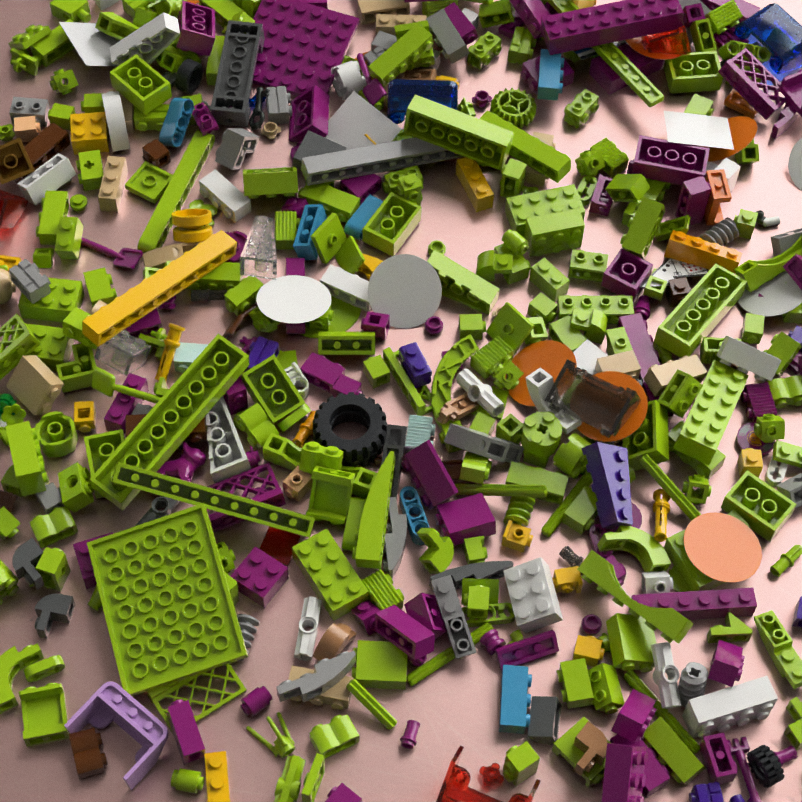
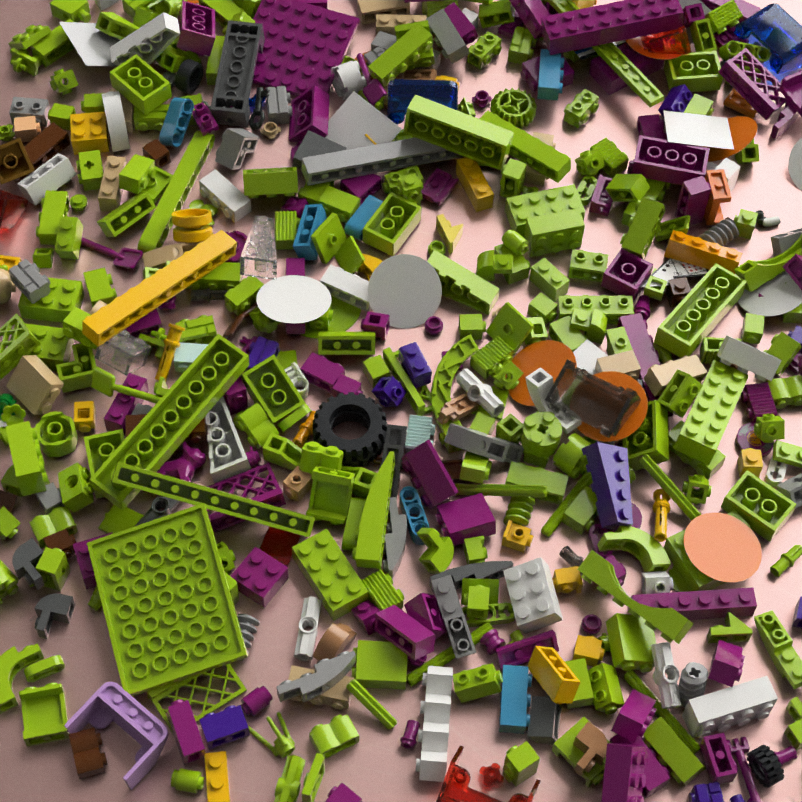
none -> reddish brown brick [43,529,77,559]
none -> lime brick [97,192,156,237]
none -> lime piece [98,505,144,534]
none -> lime brick [119,154,156,194]
none -> lime brick [175,315,217,344]
none -> dark purple brick [199,705,250,750]
none -> dark purple brick [371,376,406,407]
none -> white brick [415,666,453,782]
none -> magenta plate [421,168,459,207]
none -> light yellow slope [436,214,463,254]
none -> lime brick [453,663,503,703]
none -> yellow brick [527,646,580,704]
none -> magenta brick [637,114,667,140]
none -> dark purple brick [658,84,693,119]

